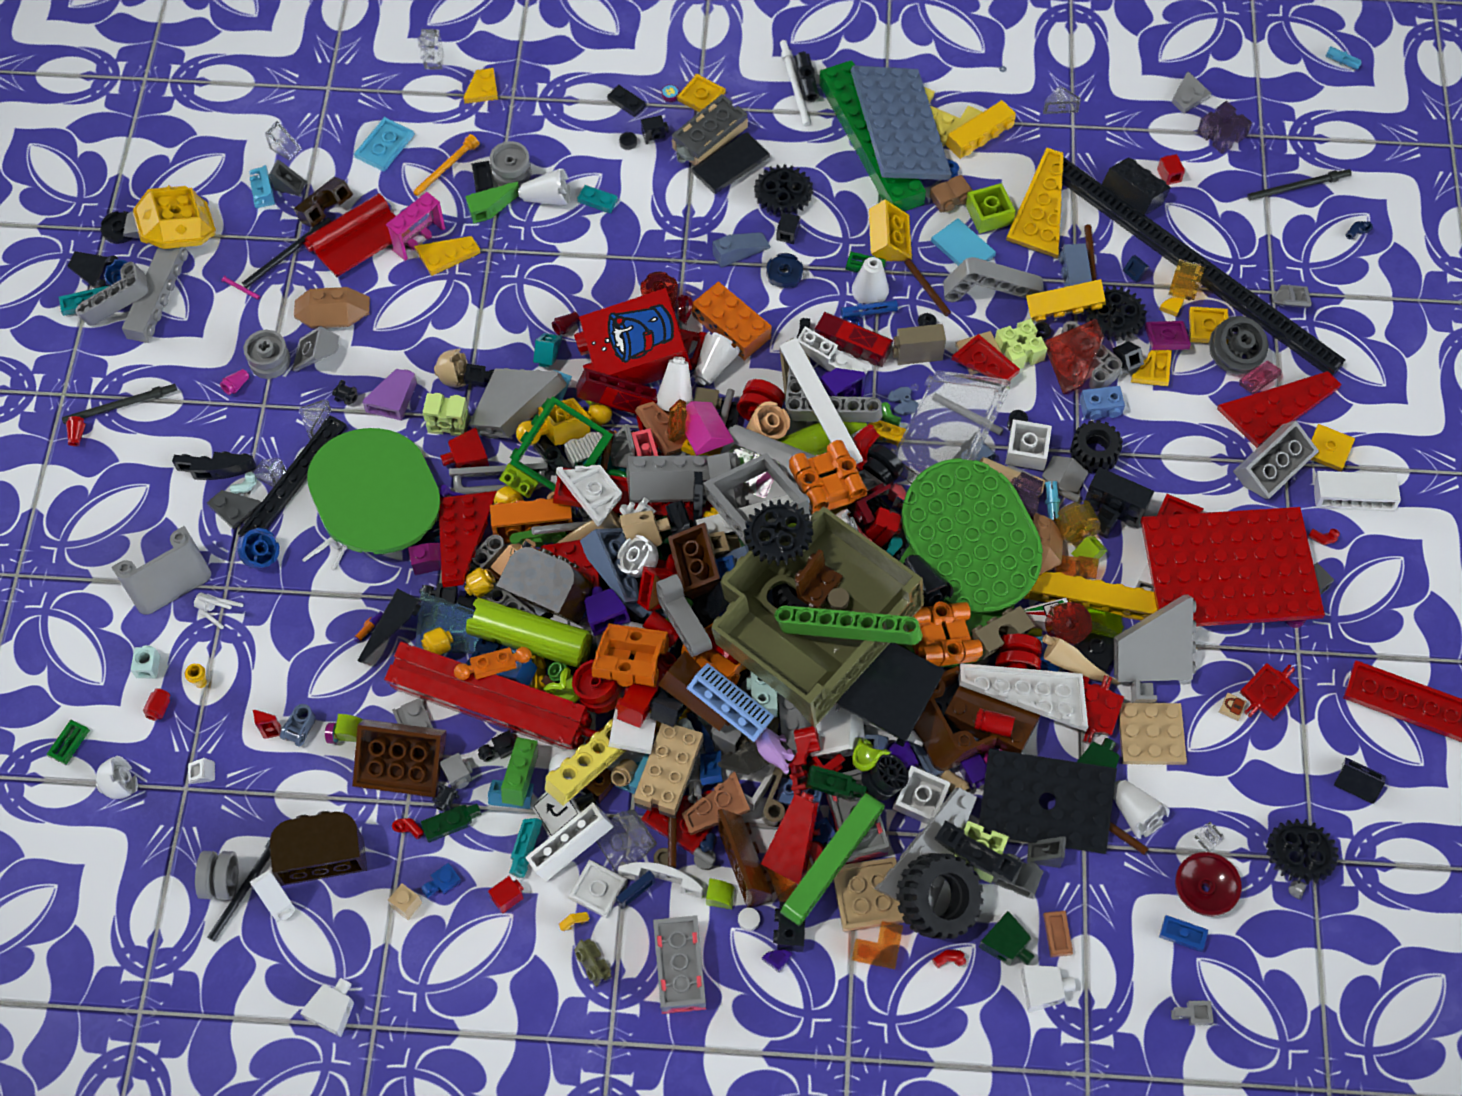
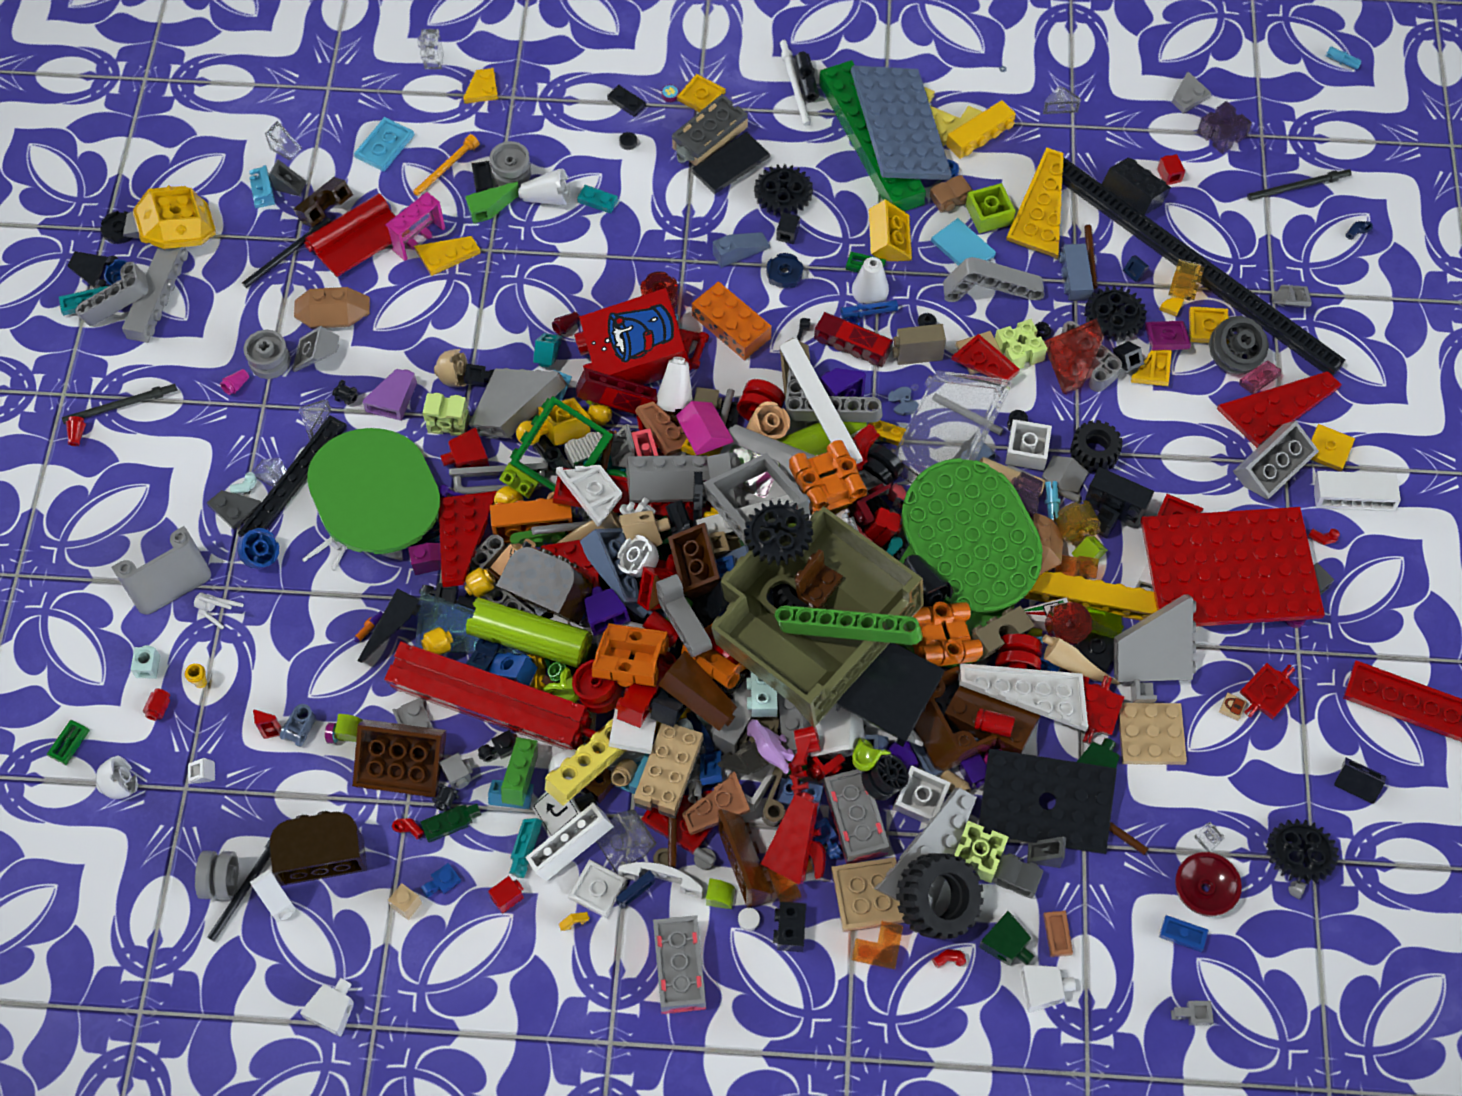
black slope [172,451,257,480] -> none
dark pink piece [221,275,260,300] -> none
orange plate [454,647,532,680] -> none
olive hinge [574,939,612,987] -> none
black brick [641,115,669,144] -> none
clear orange plate [668,399,687,443] -> none
dark red piece [678,295,693,325] -> none
light blue brick [687,663,775,742] -> none
white cone [693,332,740,387] -> none
dark blue arm [700,833,717,853] -> none
dark purple tile [762,950,793,972] -> none
bright green beam [780,793,885,926] -> none
white slope [798,327,869,374] -> none
dark green hinge [806,765,867,799] -> none
dark tan tile [828,588,850,610] -> none
bright green arm [881,402,902,426] -> none
reddish brown bar [904,258,951,316] -> none
black slope [935,821,1023,883] -> none
yellow brick [1026,279,1106,322] -> none
medium blue brick [1079,386,1125,420] -> none
white cone [1113,780,1170,839] -> none

